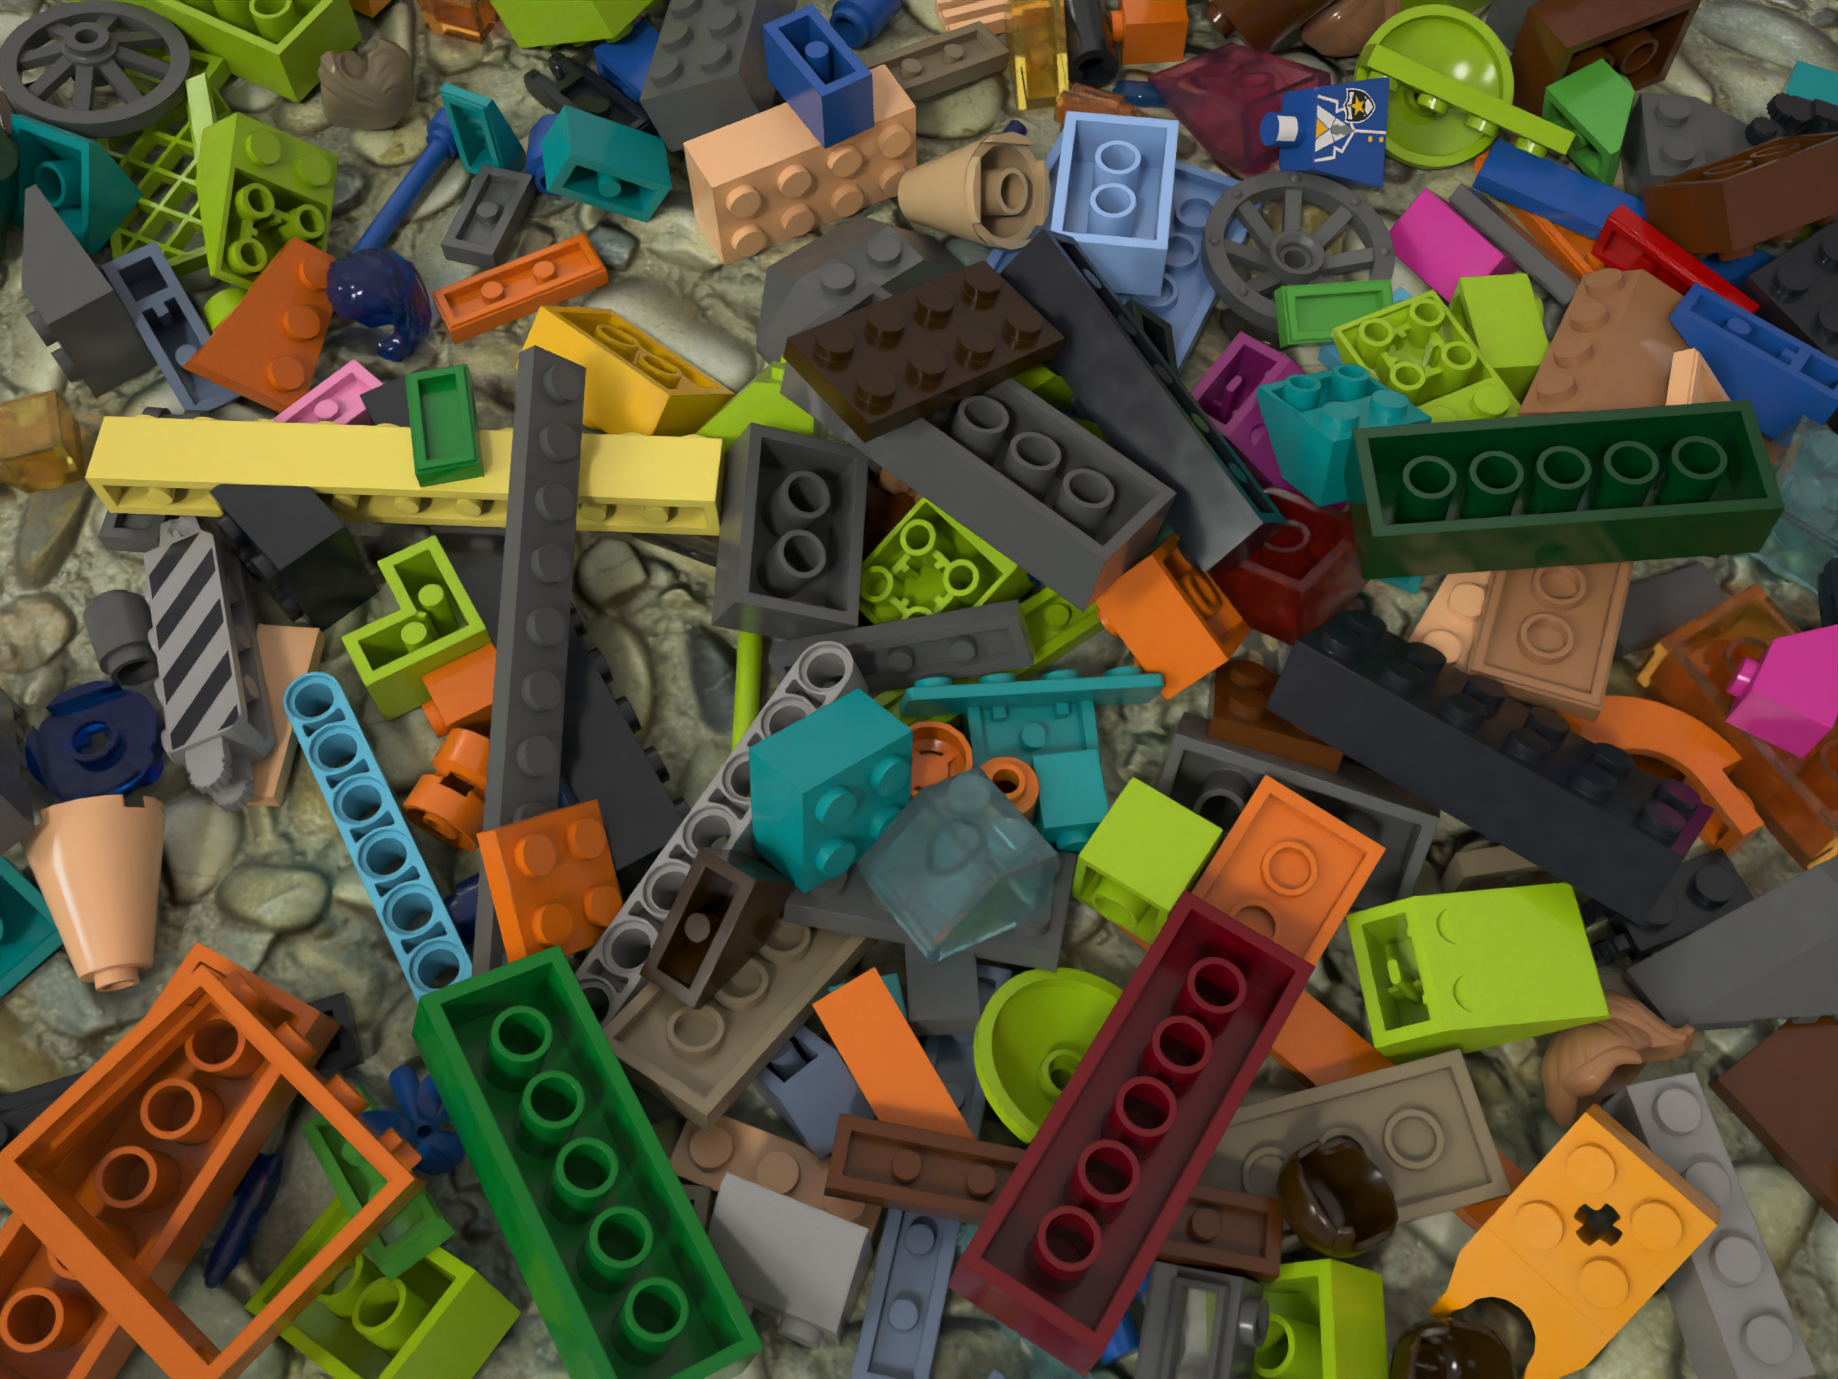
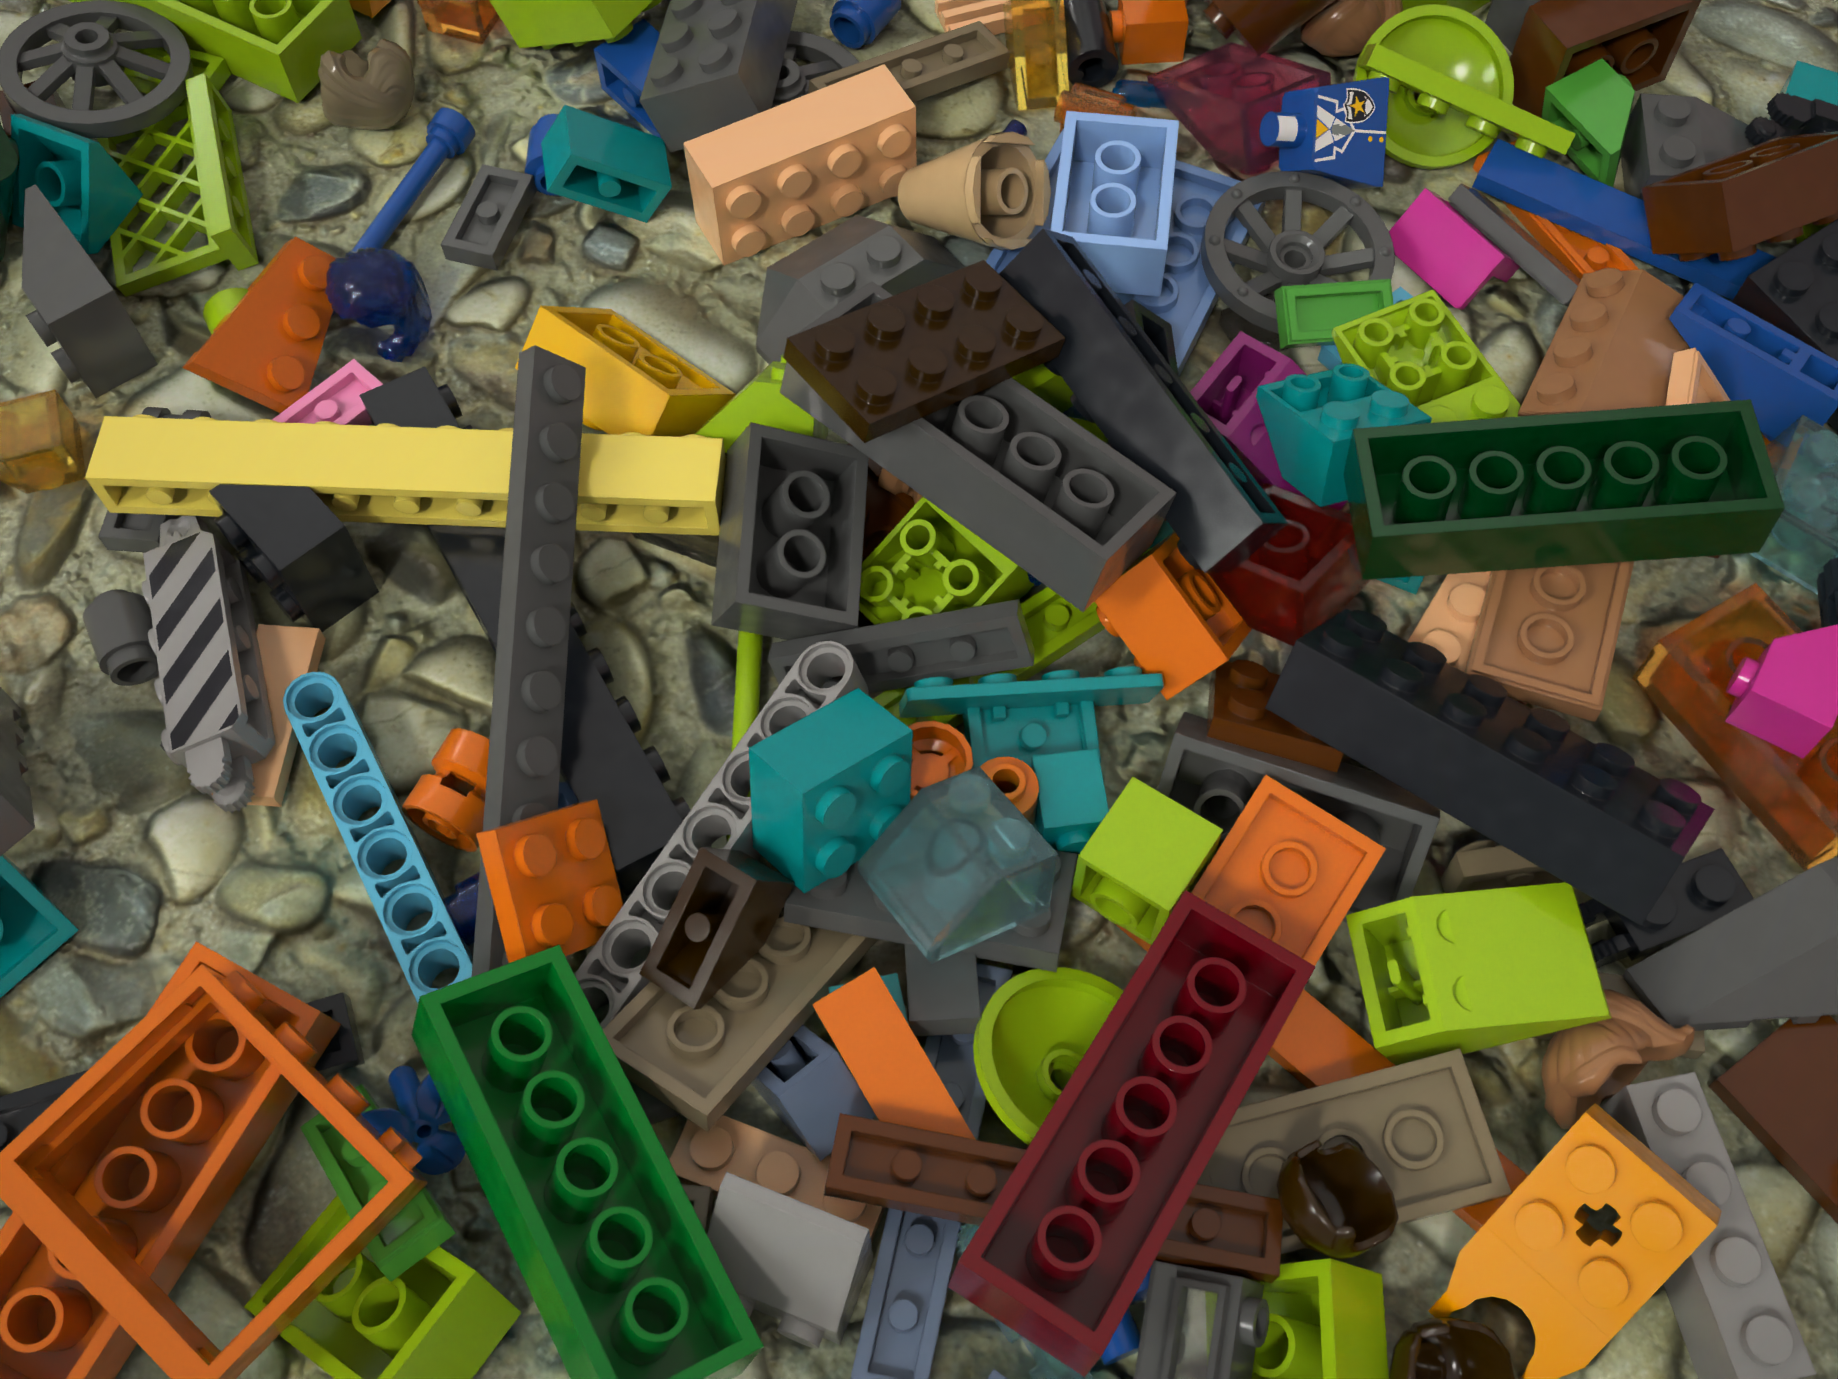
light nougat cone [20,794,166,992] -> none
clear blue plate [25,681,165,803] -> none
sand blue slope [101,241,244,413] -> none
lime slope [195,112,339,289] -> none
clear blue piece [203,1152,284,1289] -> none
lime brick [341,535,492,722] -> none
green tile [405,364,484,487] -> none
orange brick [420,642,496,739] -> none
orange tile [430,233,609,344] -> none
teal slope [439,82,526,175] -> none
black hinge [523,52,657,135] -> none
blue brick [762,4,874,149] -> none
lime brick [1448,273,1552,402] -> none
orange arch [1550,695,1765,856] -> none
red tile [1590,204,1760,315] -> none
dark grey tile [1614,562,1734,658] -> none

